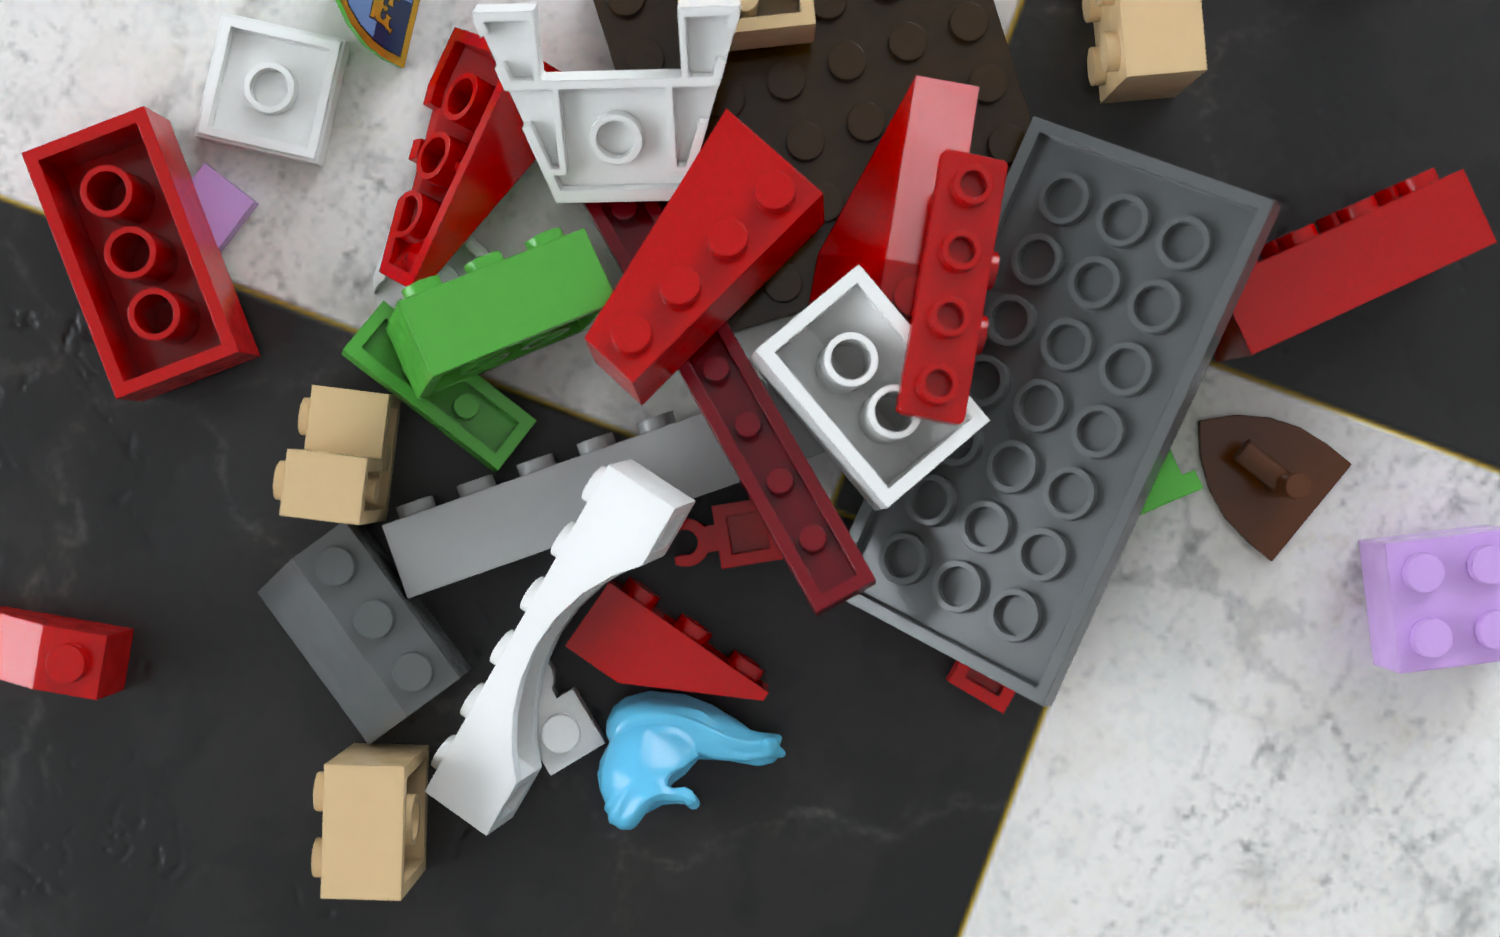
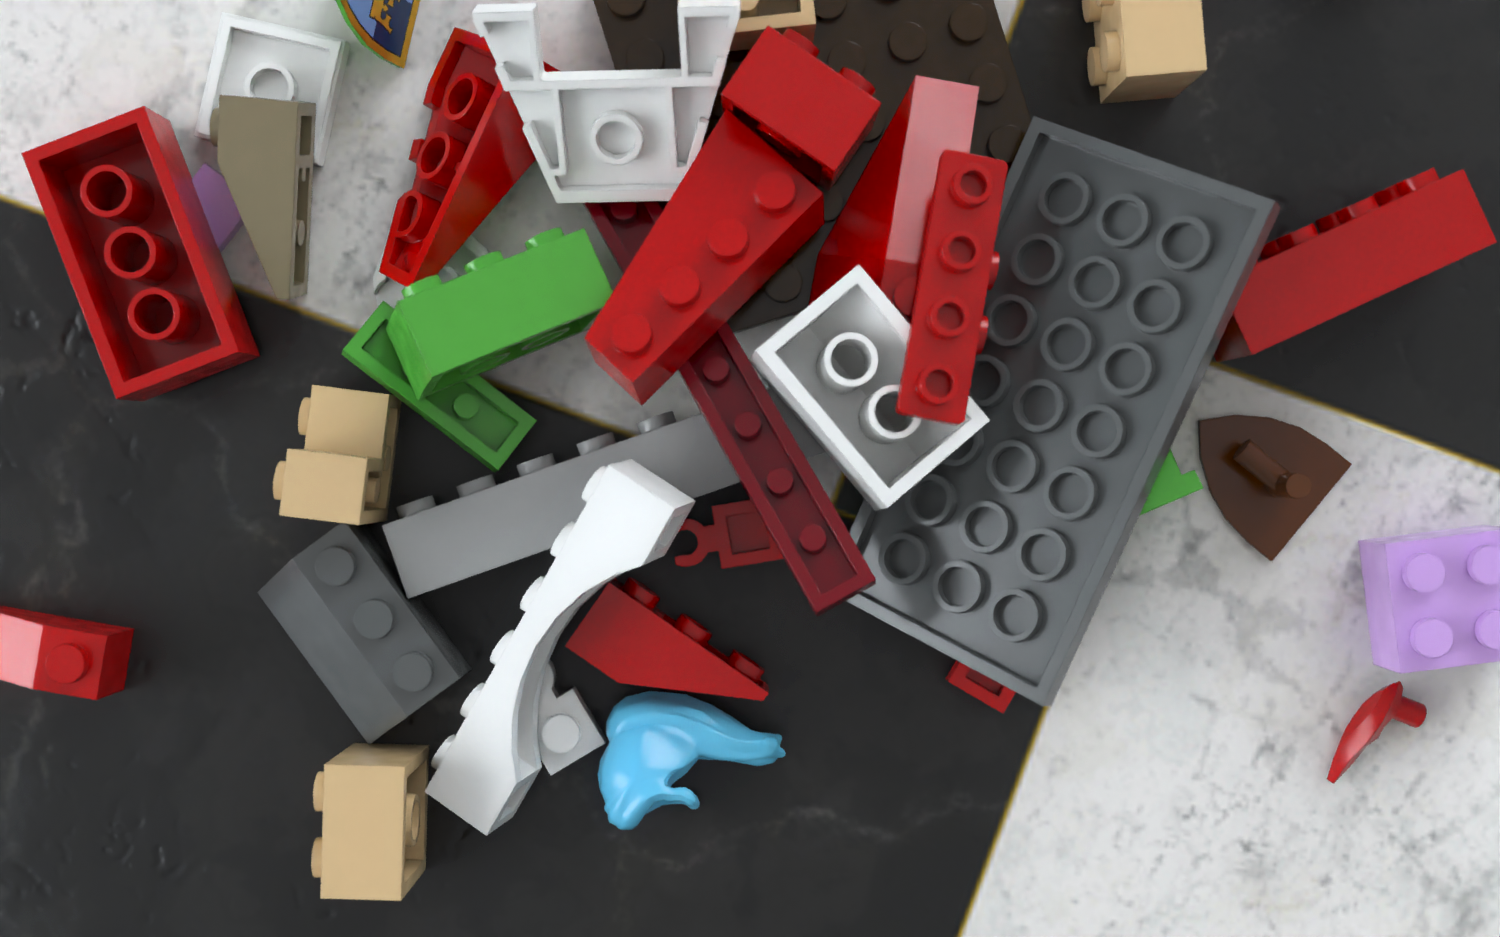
none -> dark tan slope [210,95,316,300]
none -> red brick [721,25,881,192]
none -> red bar [1327,681,1427,784]

